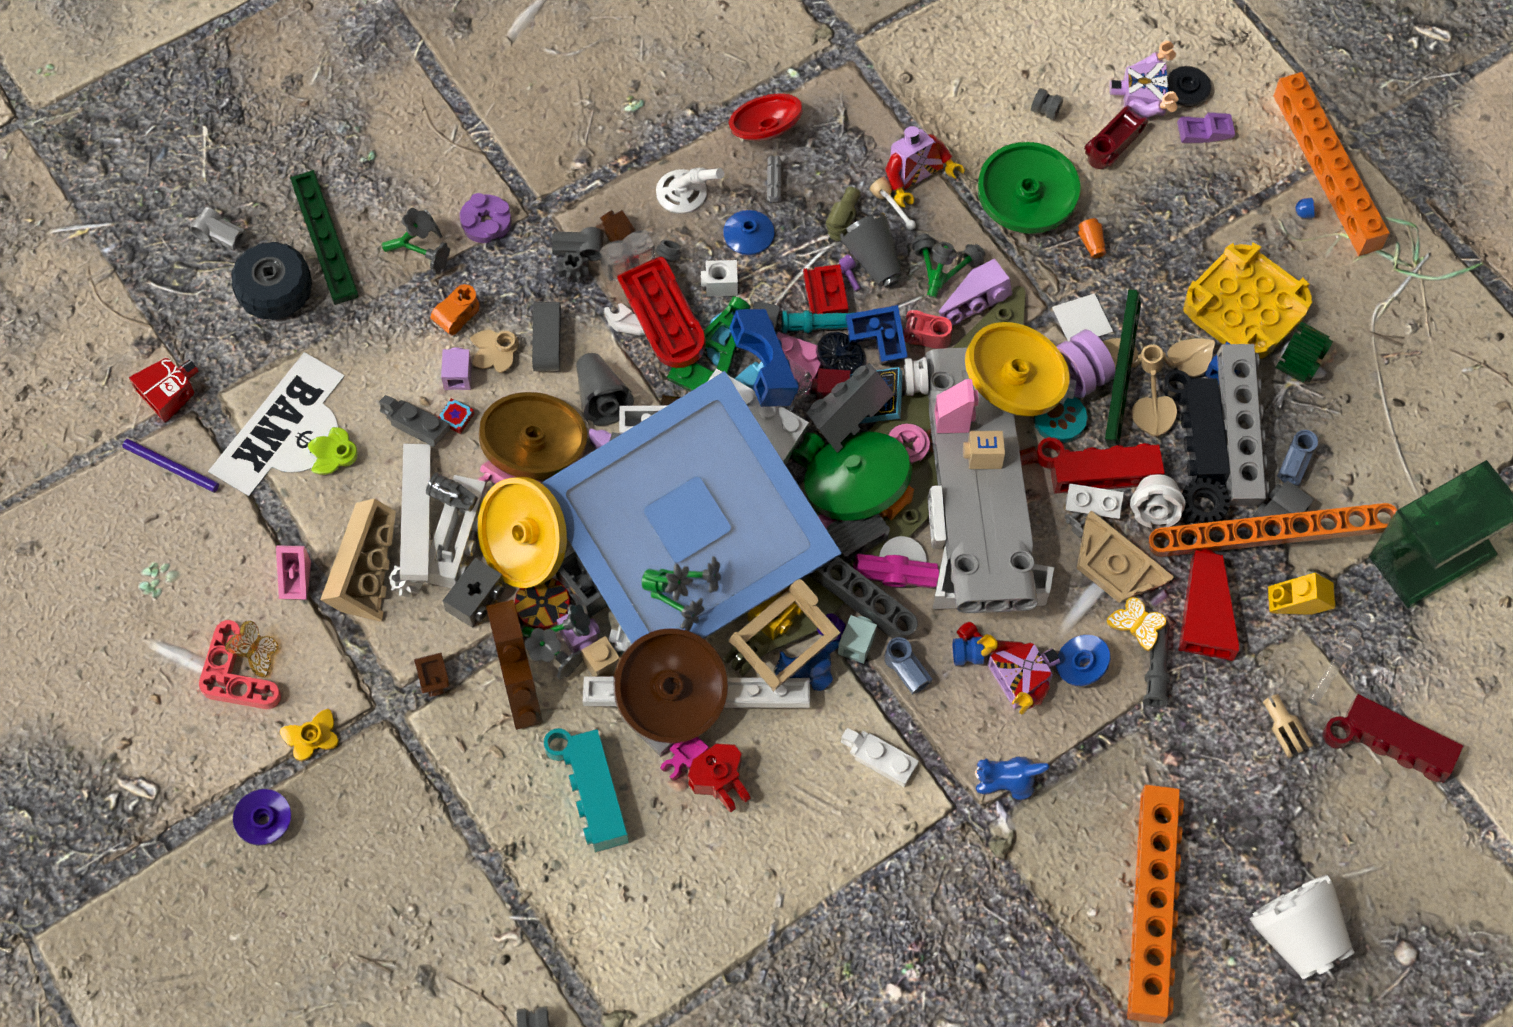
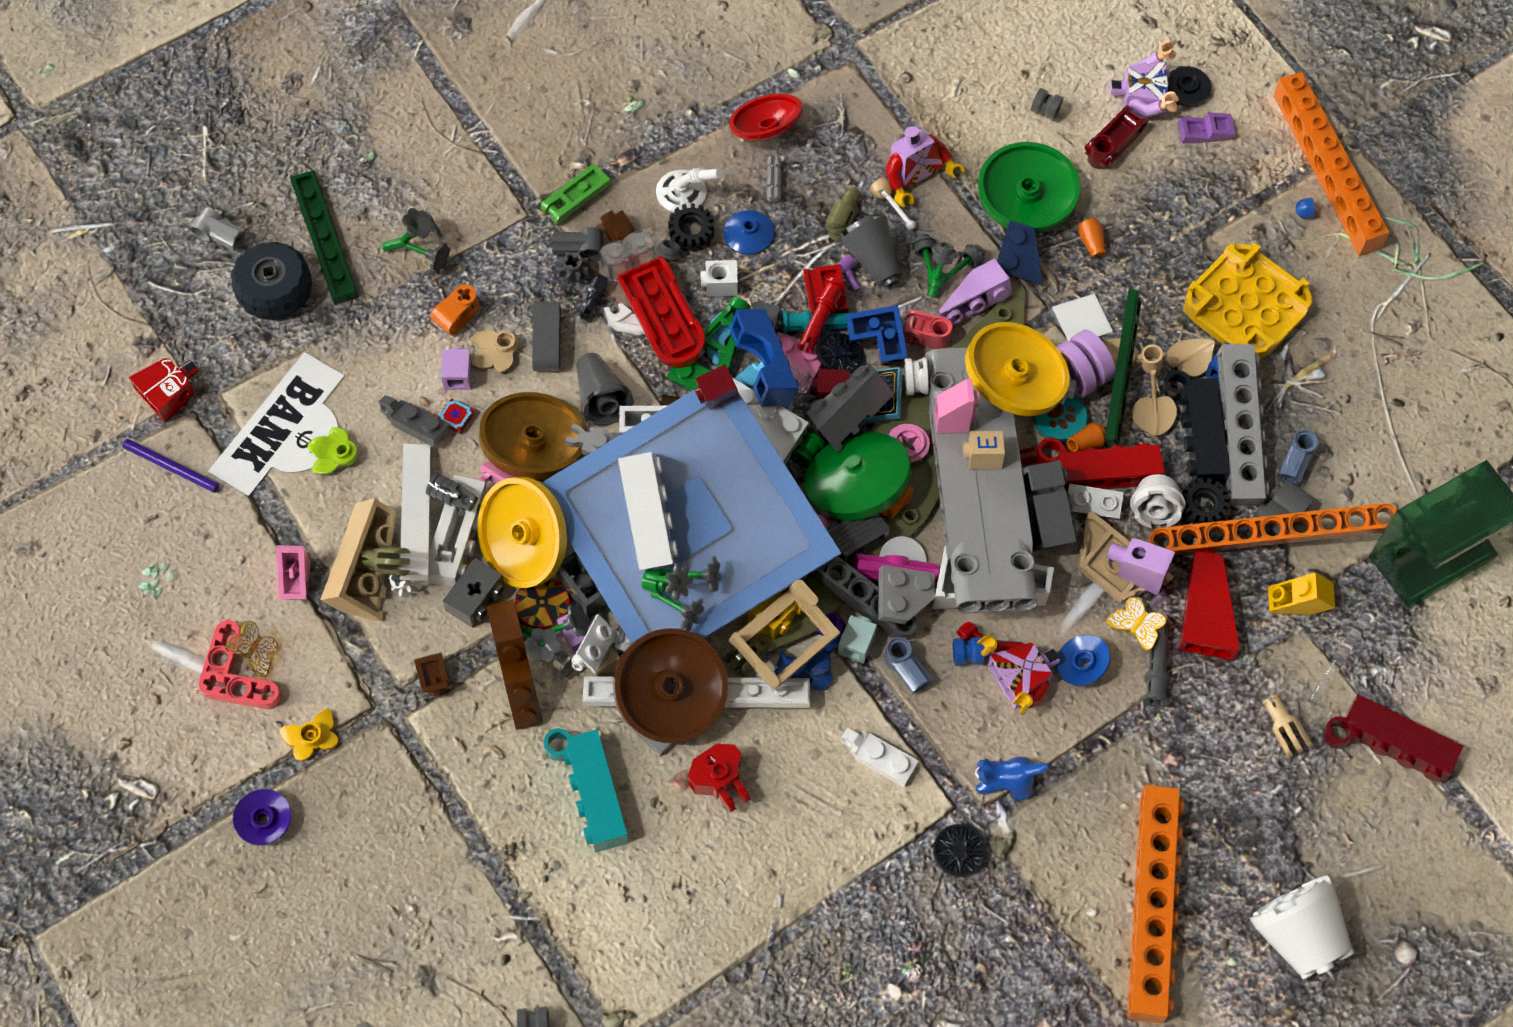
medium lavender plate [459,193,511,243] -> none
dark pink plate [660,737,709,780] -> none
white tile [927,485,946,549] -> none
dark green brick [1275,321,1333,383] -> none
none -> olive arm [362,546,410,576]
none -> bright green plate [540,164,611,225]
none -> light grey plate [565,423,612,455]
none -> white hinge [572,614,617,673]
none -> black piece [580,274,609,322]
none -> white wedge [618,452,679,570]
none -> black tyre [668,203,714,252]
none -> dark red brick [694,364,740,410]
none -> red pin [797,277,847,354]
none -> light grey plate [878,565,935,624]
none -> black wheel [933,824,987,878]
none -> dark blue wing [997,220,1043,285]
none -> dark grey piece [1022,460,1078,552]
none -> orange cone [1067,423,1106,452]
none -> lavender torso [1106,538,1175,596]

